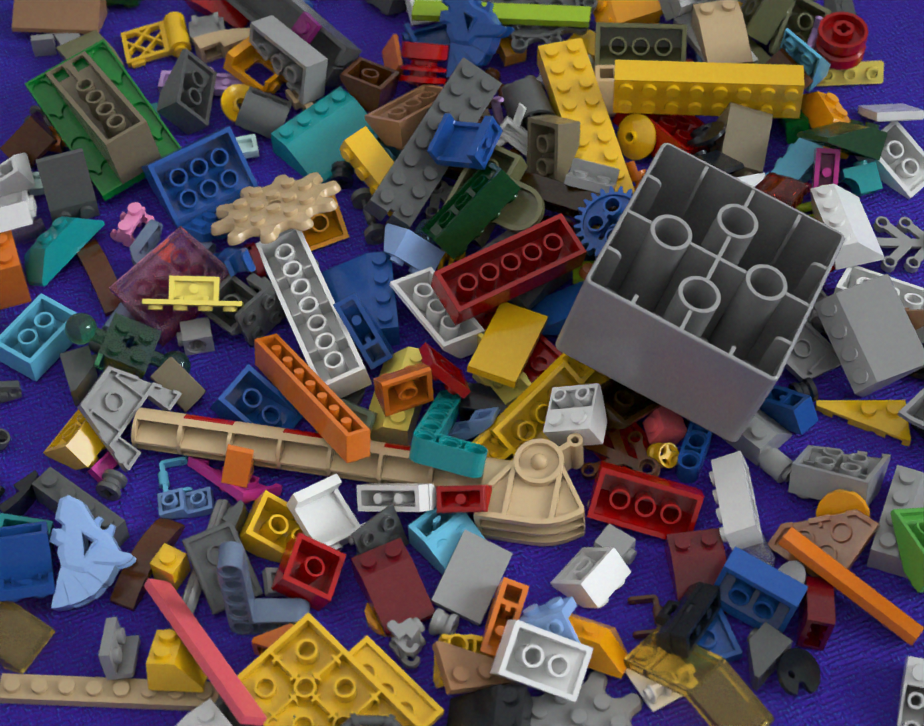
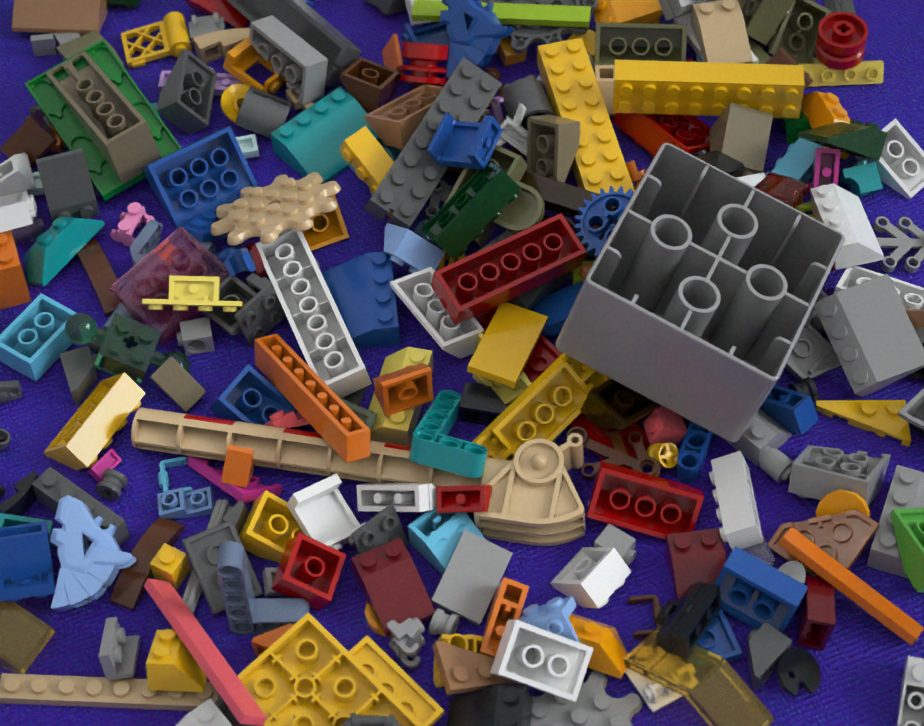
light grey wing [77,366,182,472] -> none
magenta plate [291,12,322,44] -> none
black wheel [330,161,354,189] -> none
blue slope [333,292,394,370] -> none
dark grey wheel [351,188,385,245] -> none
red plate [419,342,471,398] -> none
medium blue slope [448,407,500,440] -> none
white slope [543,383,608,446] -> none
light grey bracket [564,158,620,193] -> none
yellow dish [617,114,656,160] -> none
black piece [687,121,726,148] -> none
medium azure slope [779,28,831,92] -> none
lavender piece [807,16,823,49] -> none
white tile [858,103,924,122] -> none
none -> coral slope [263,410,310,429]

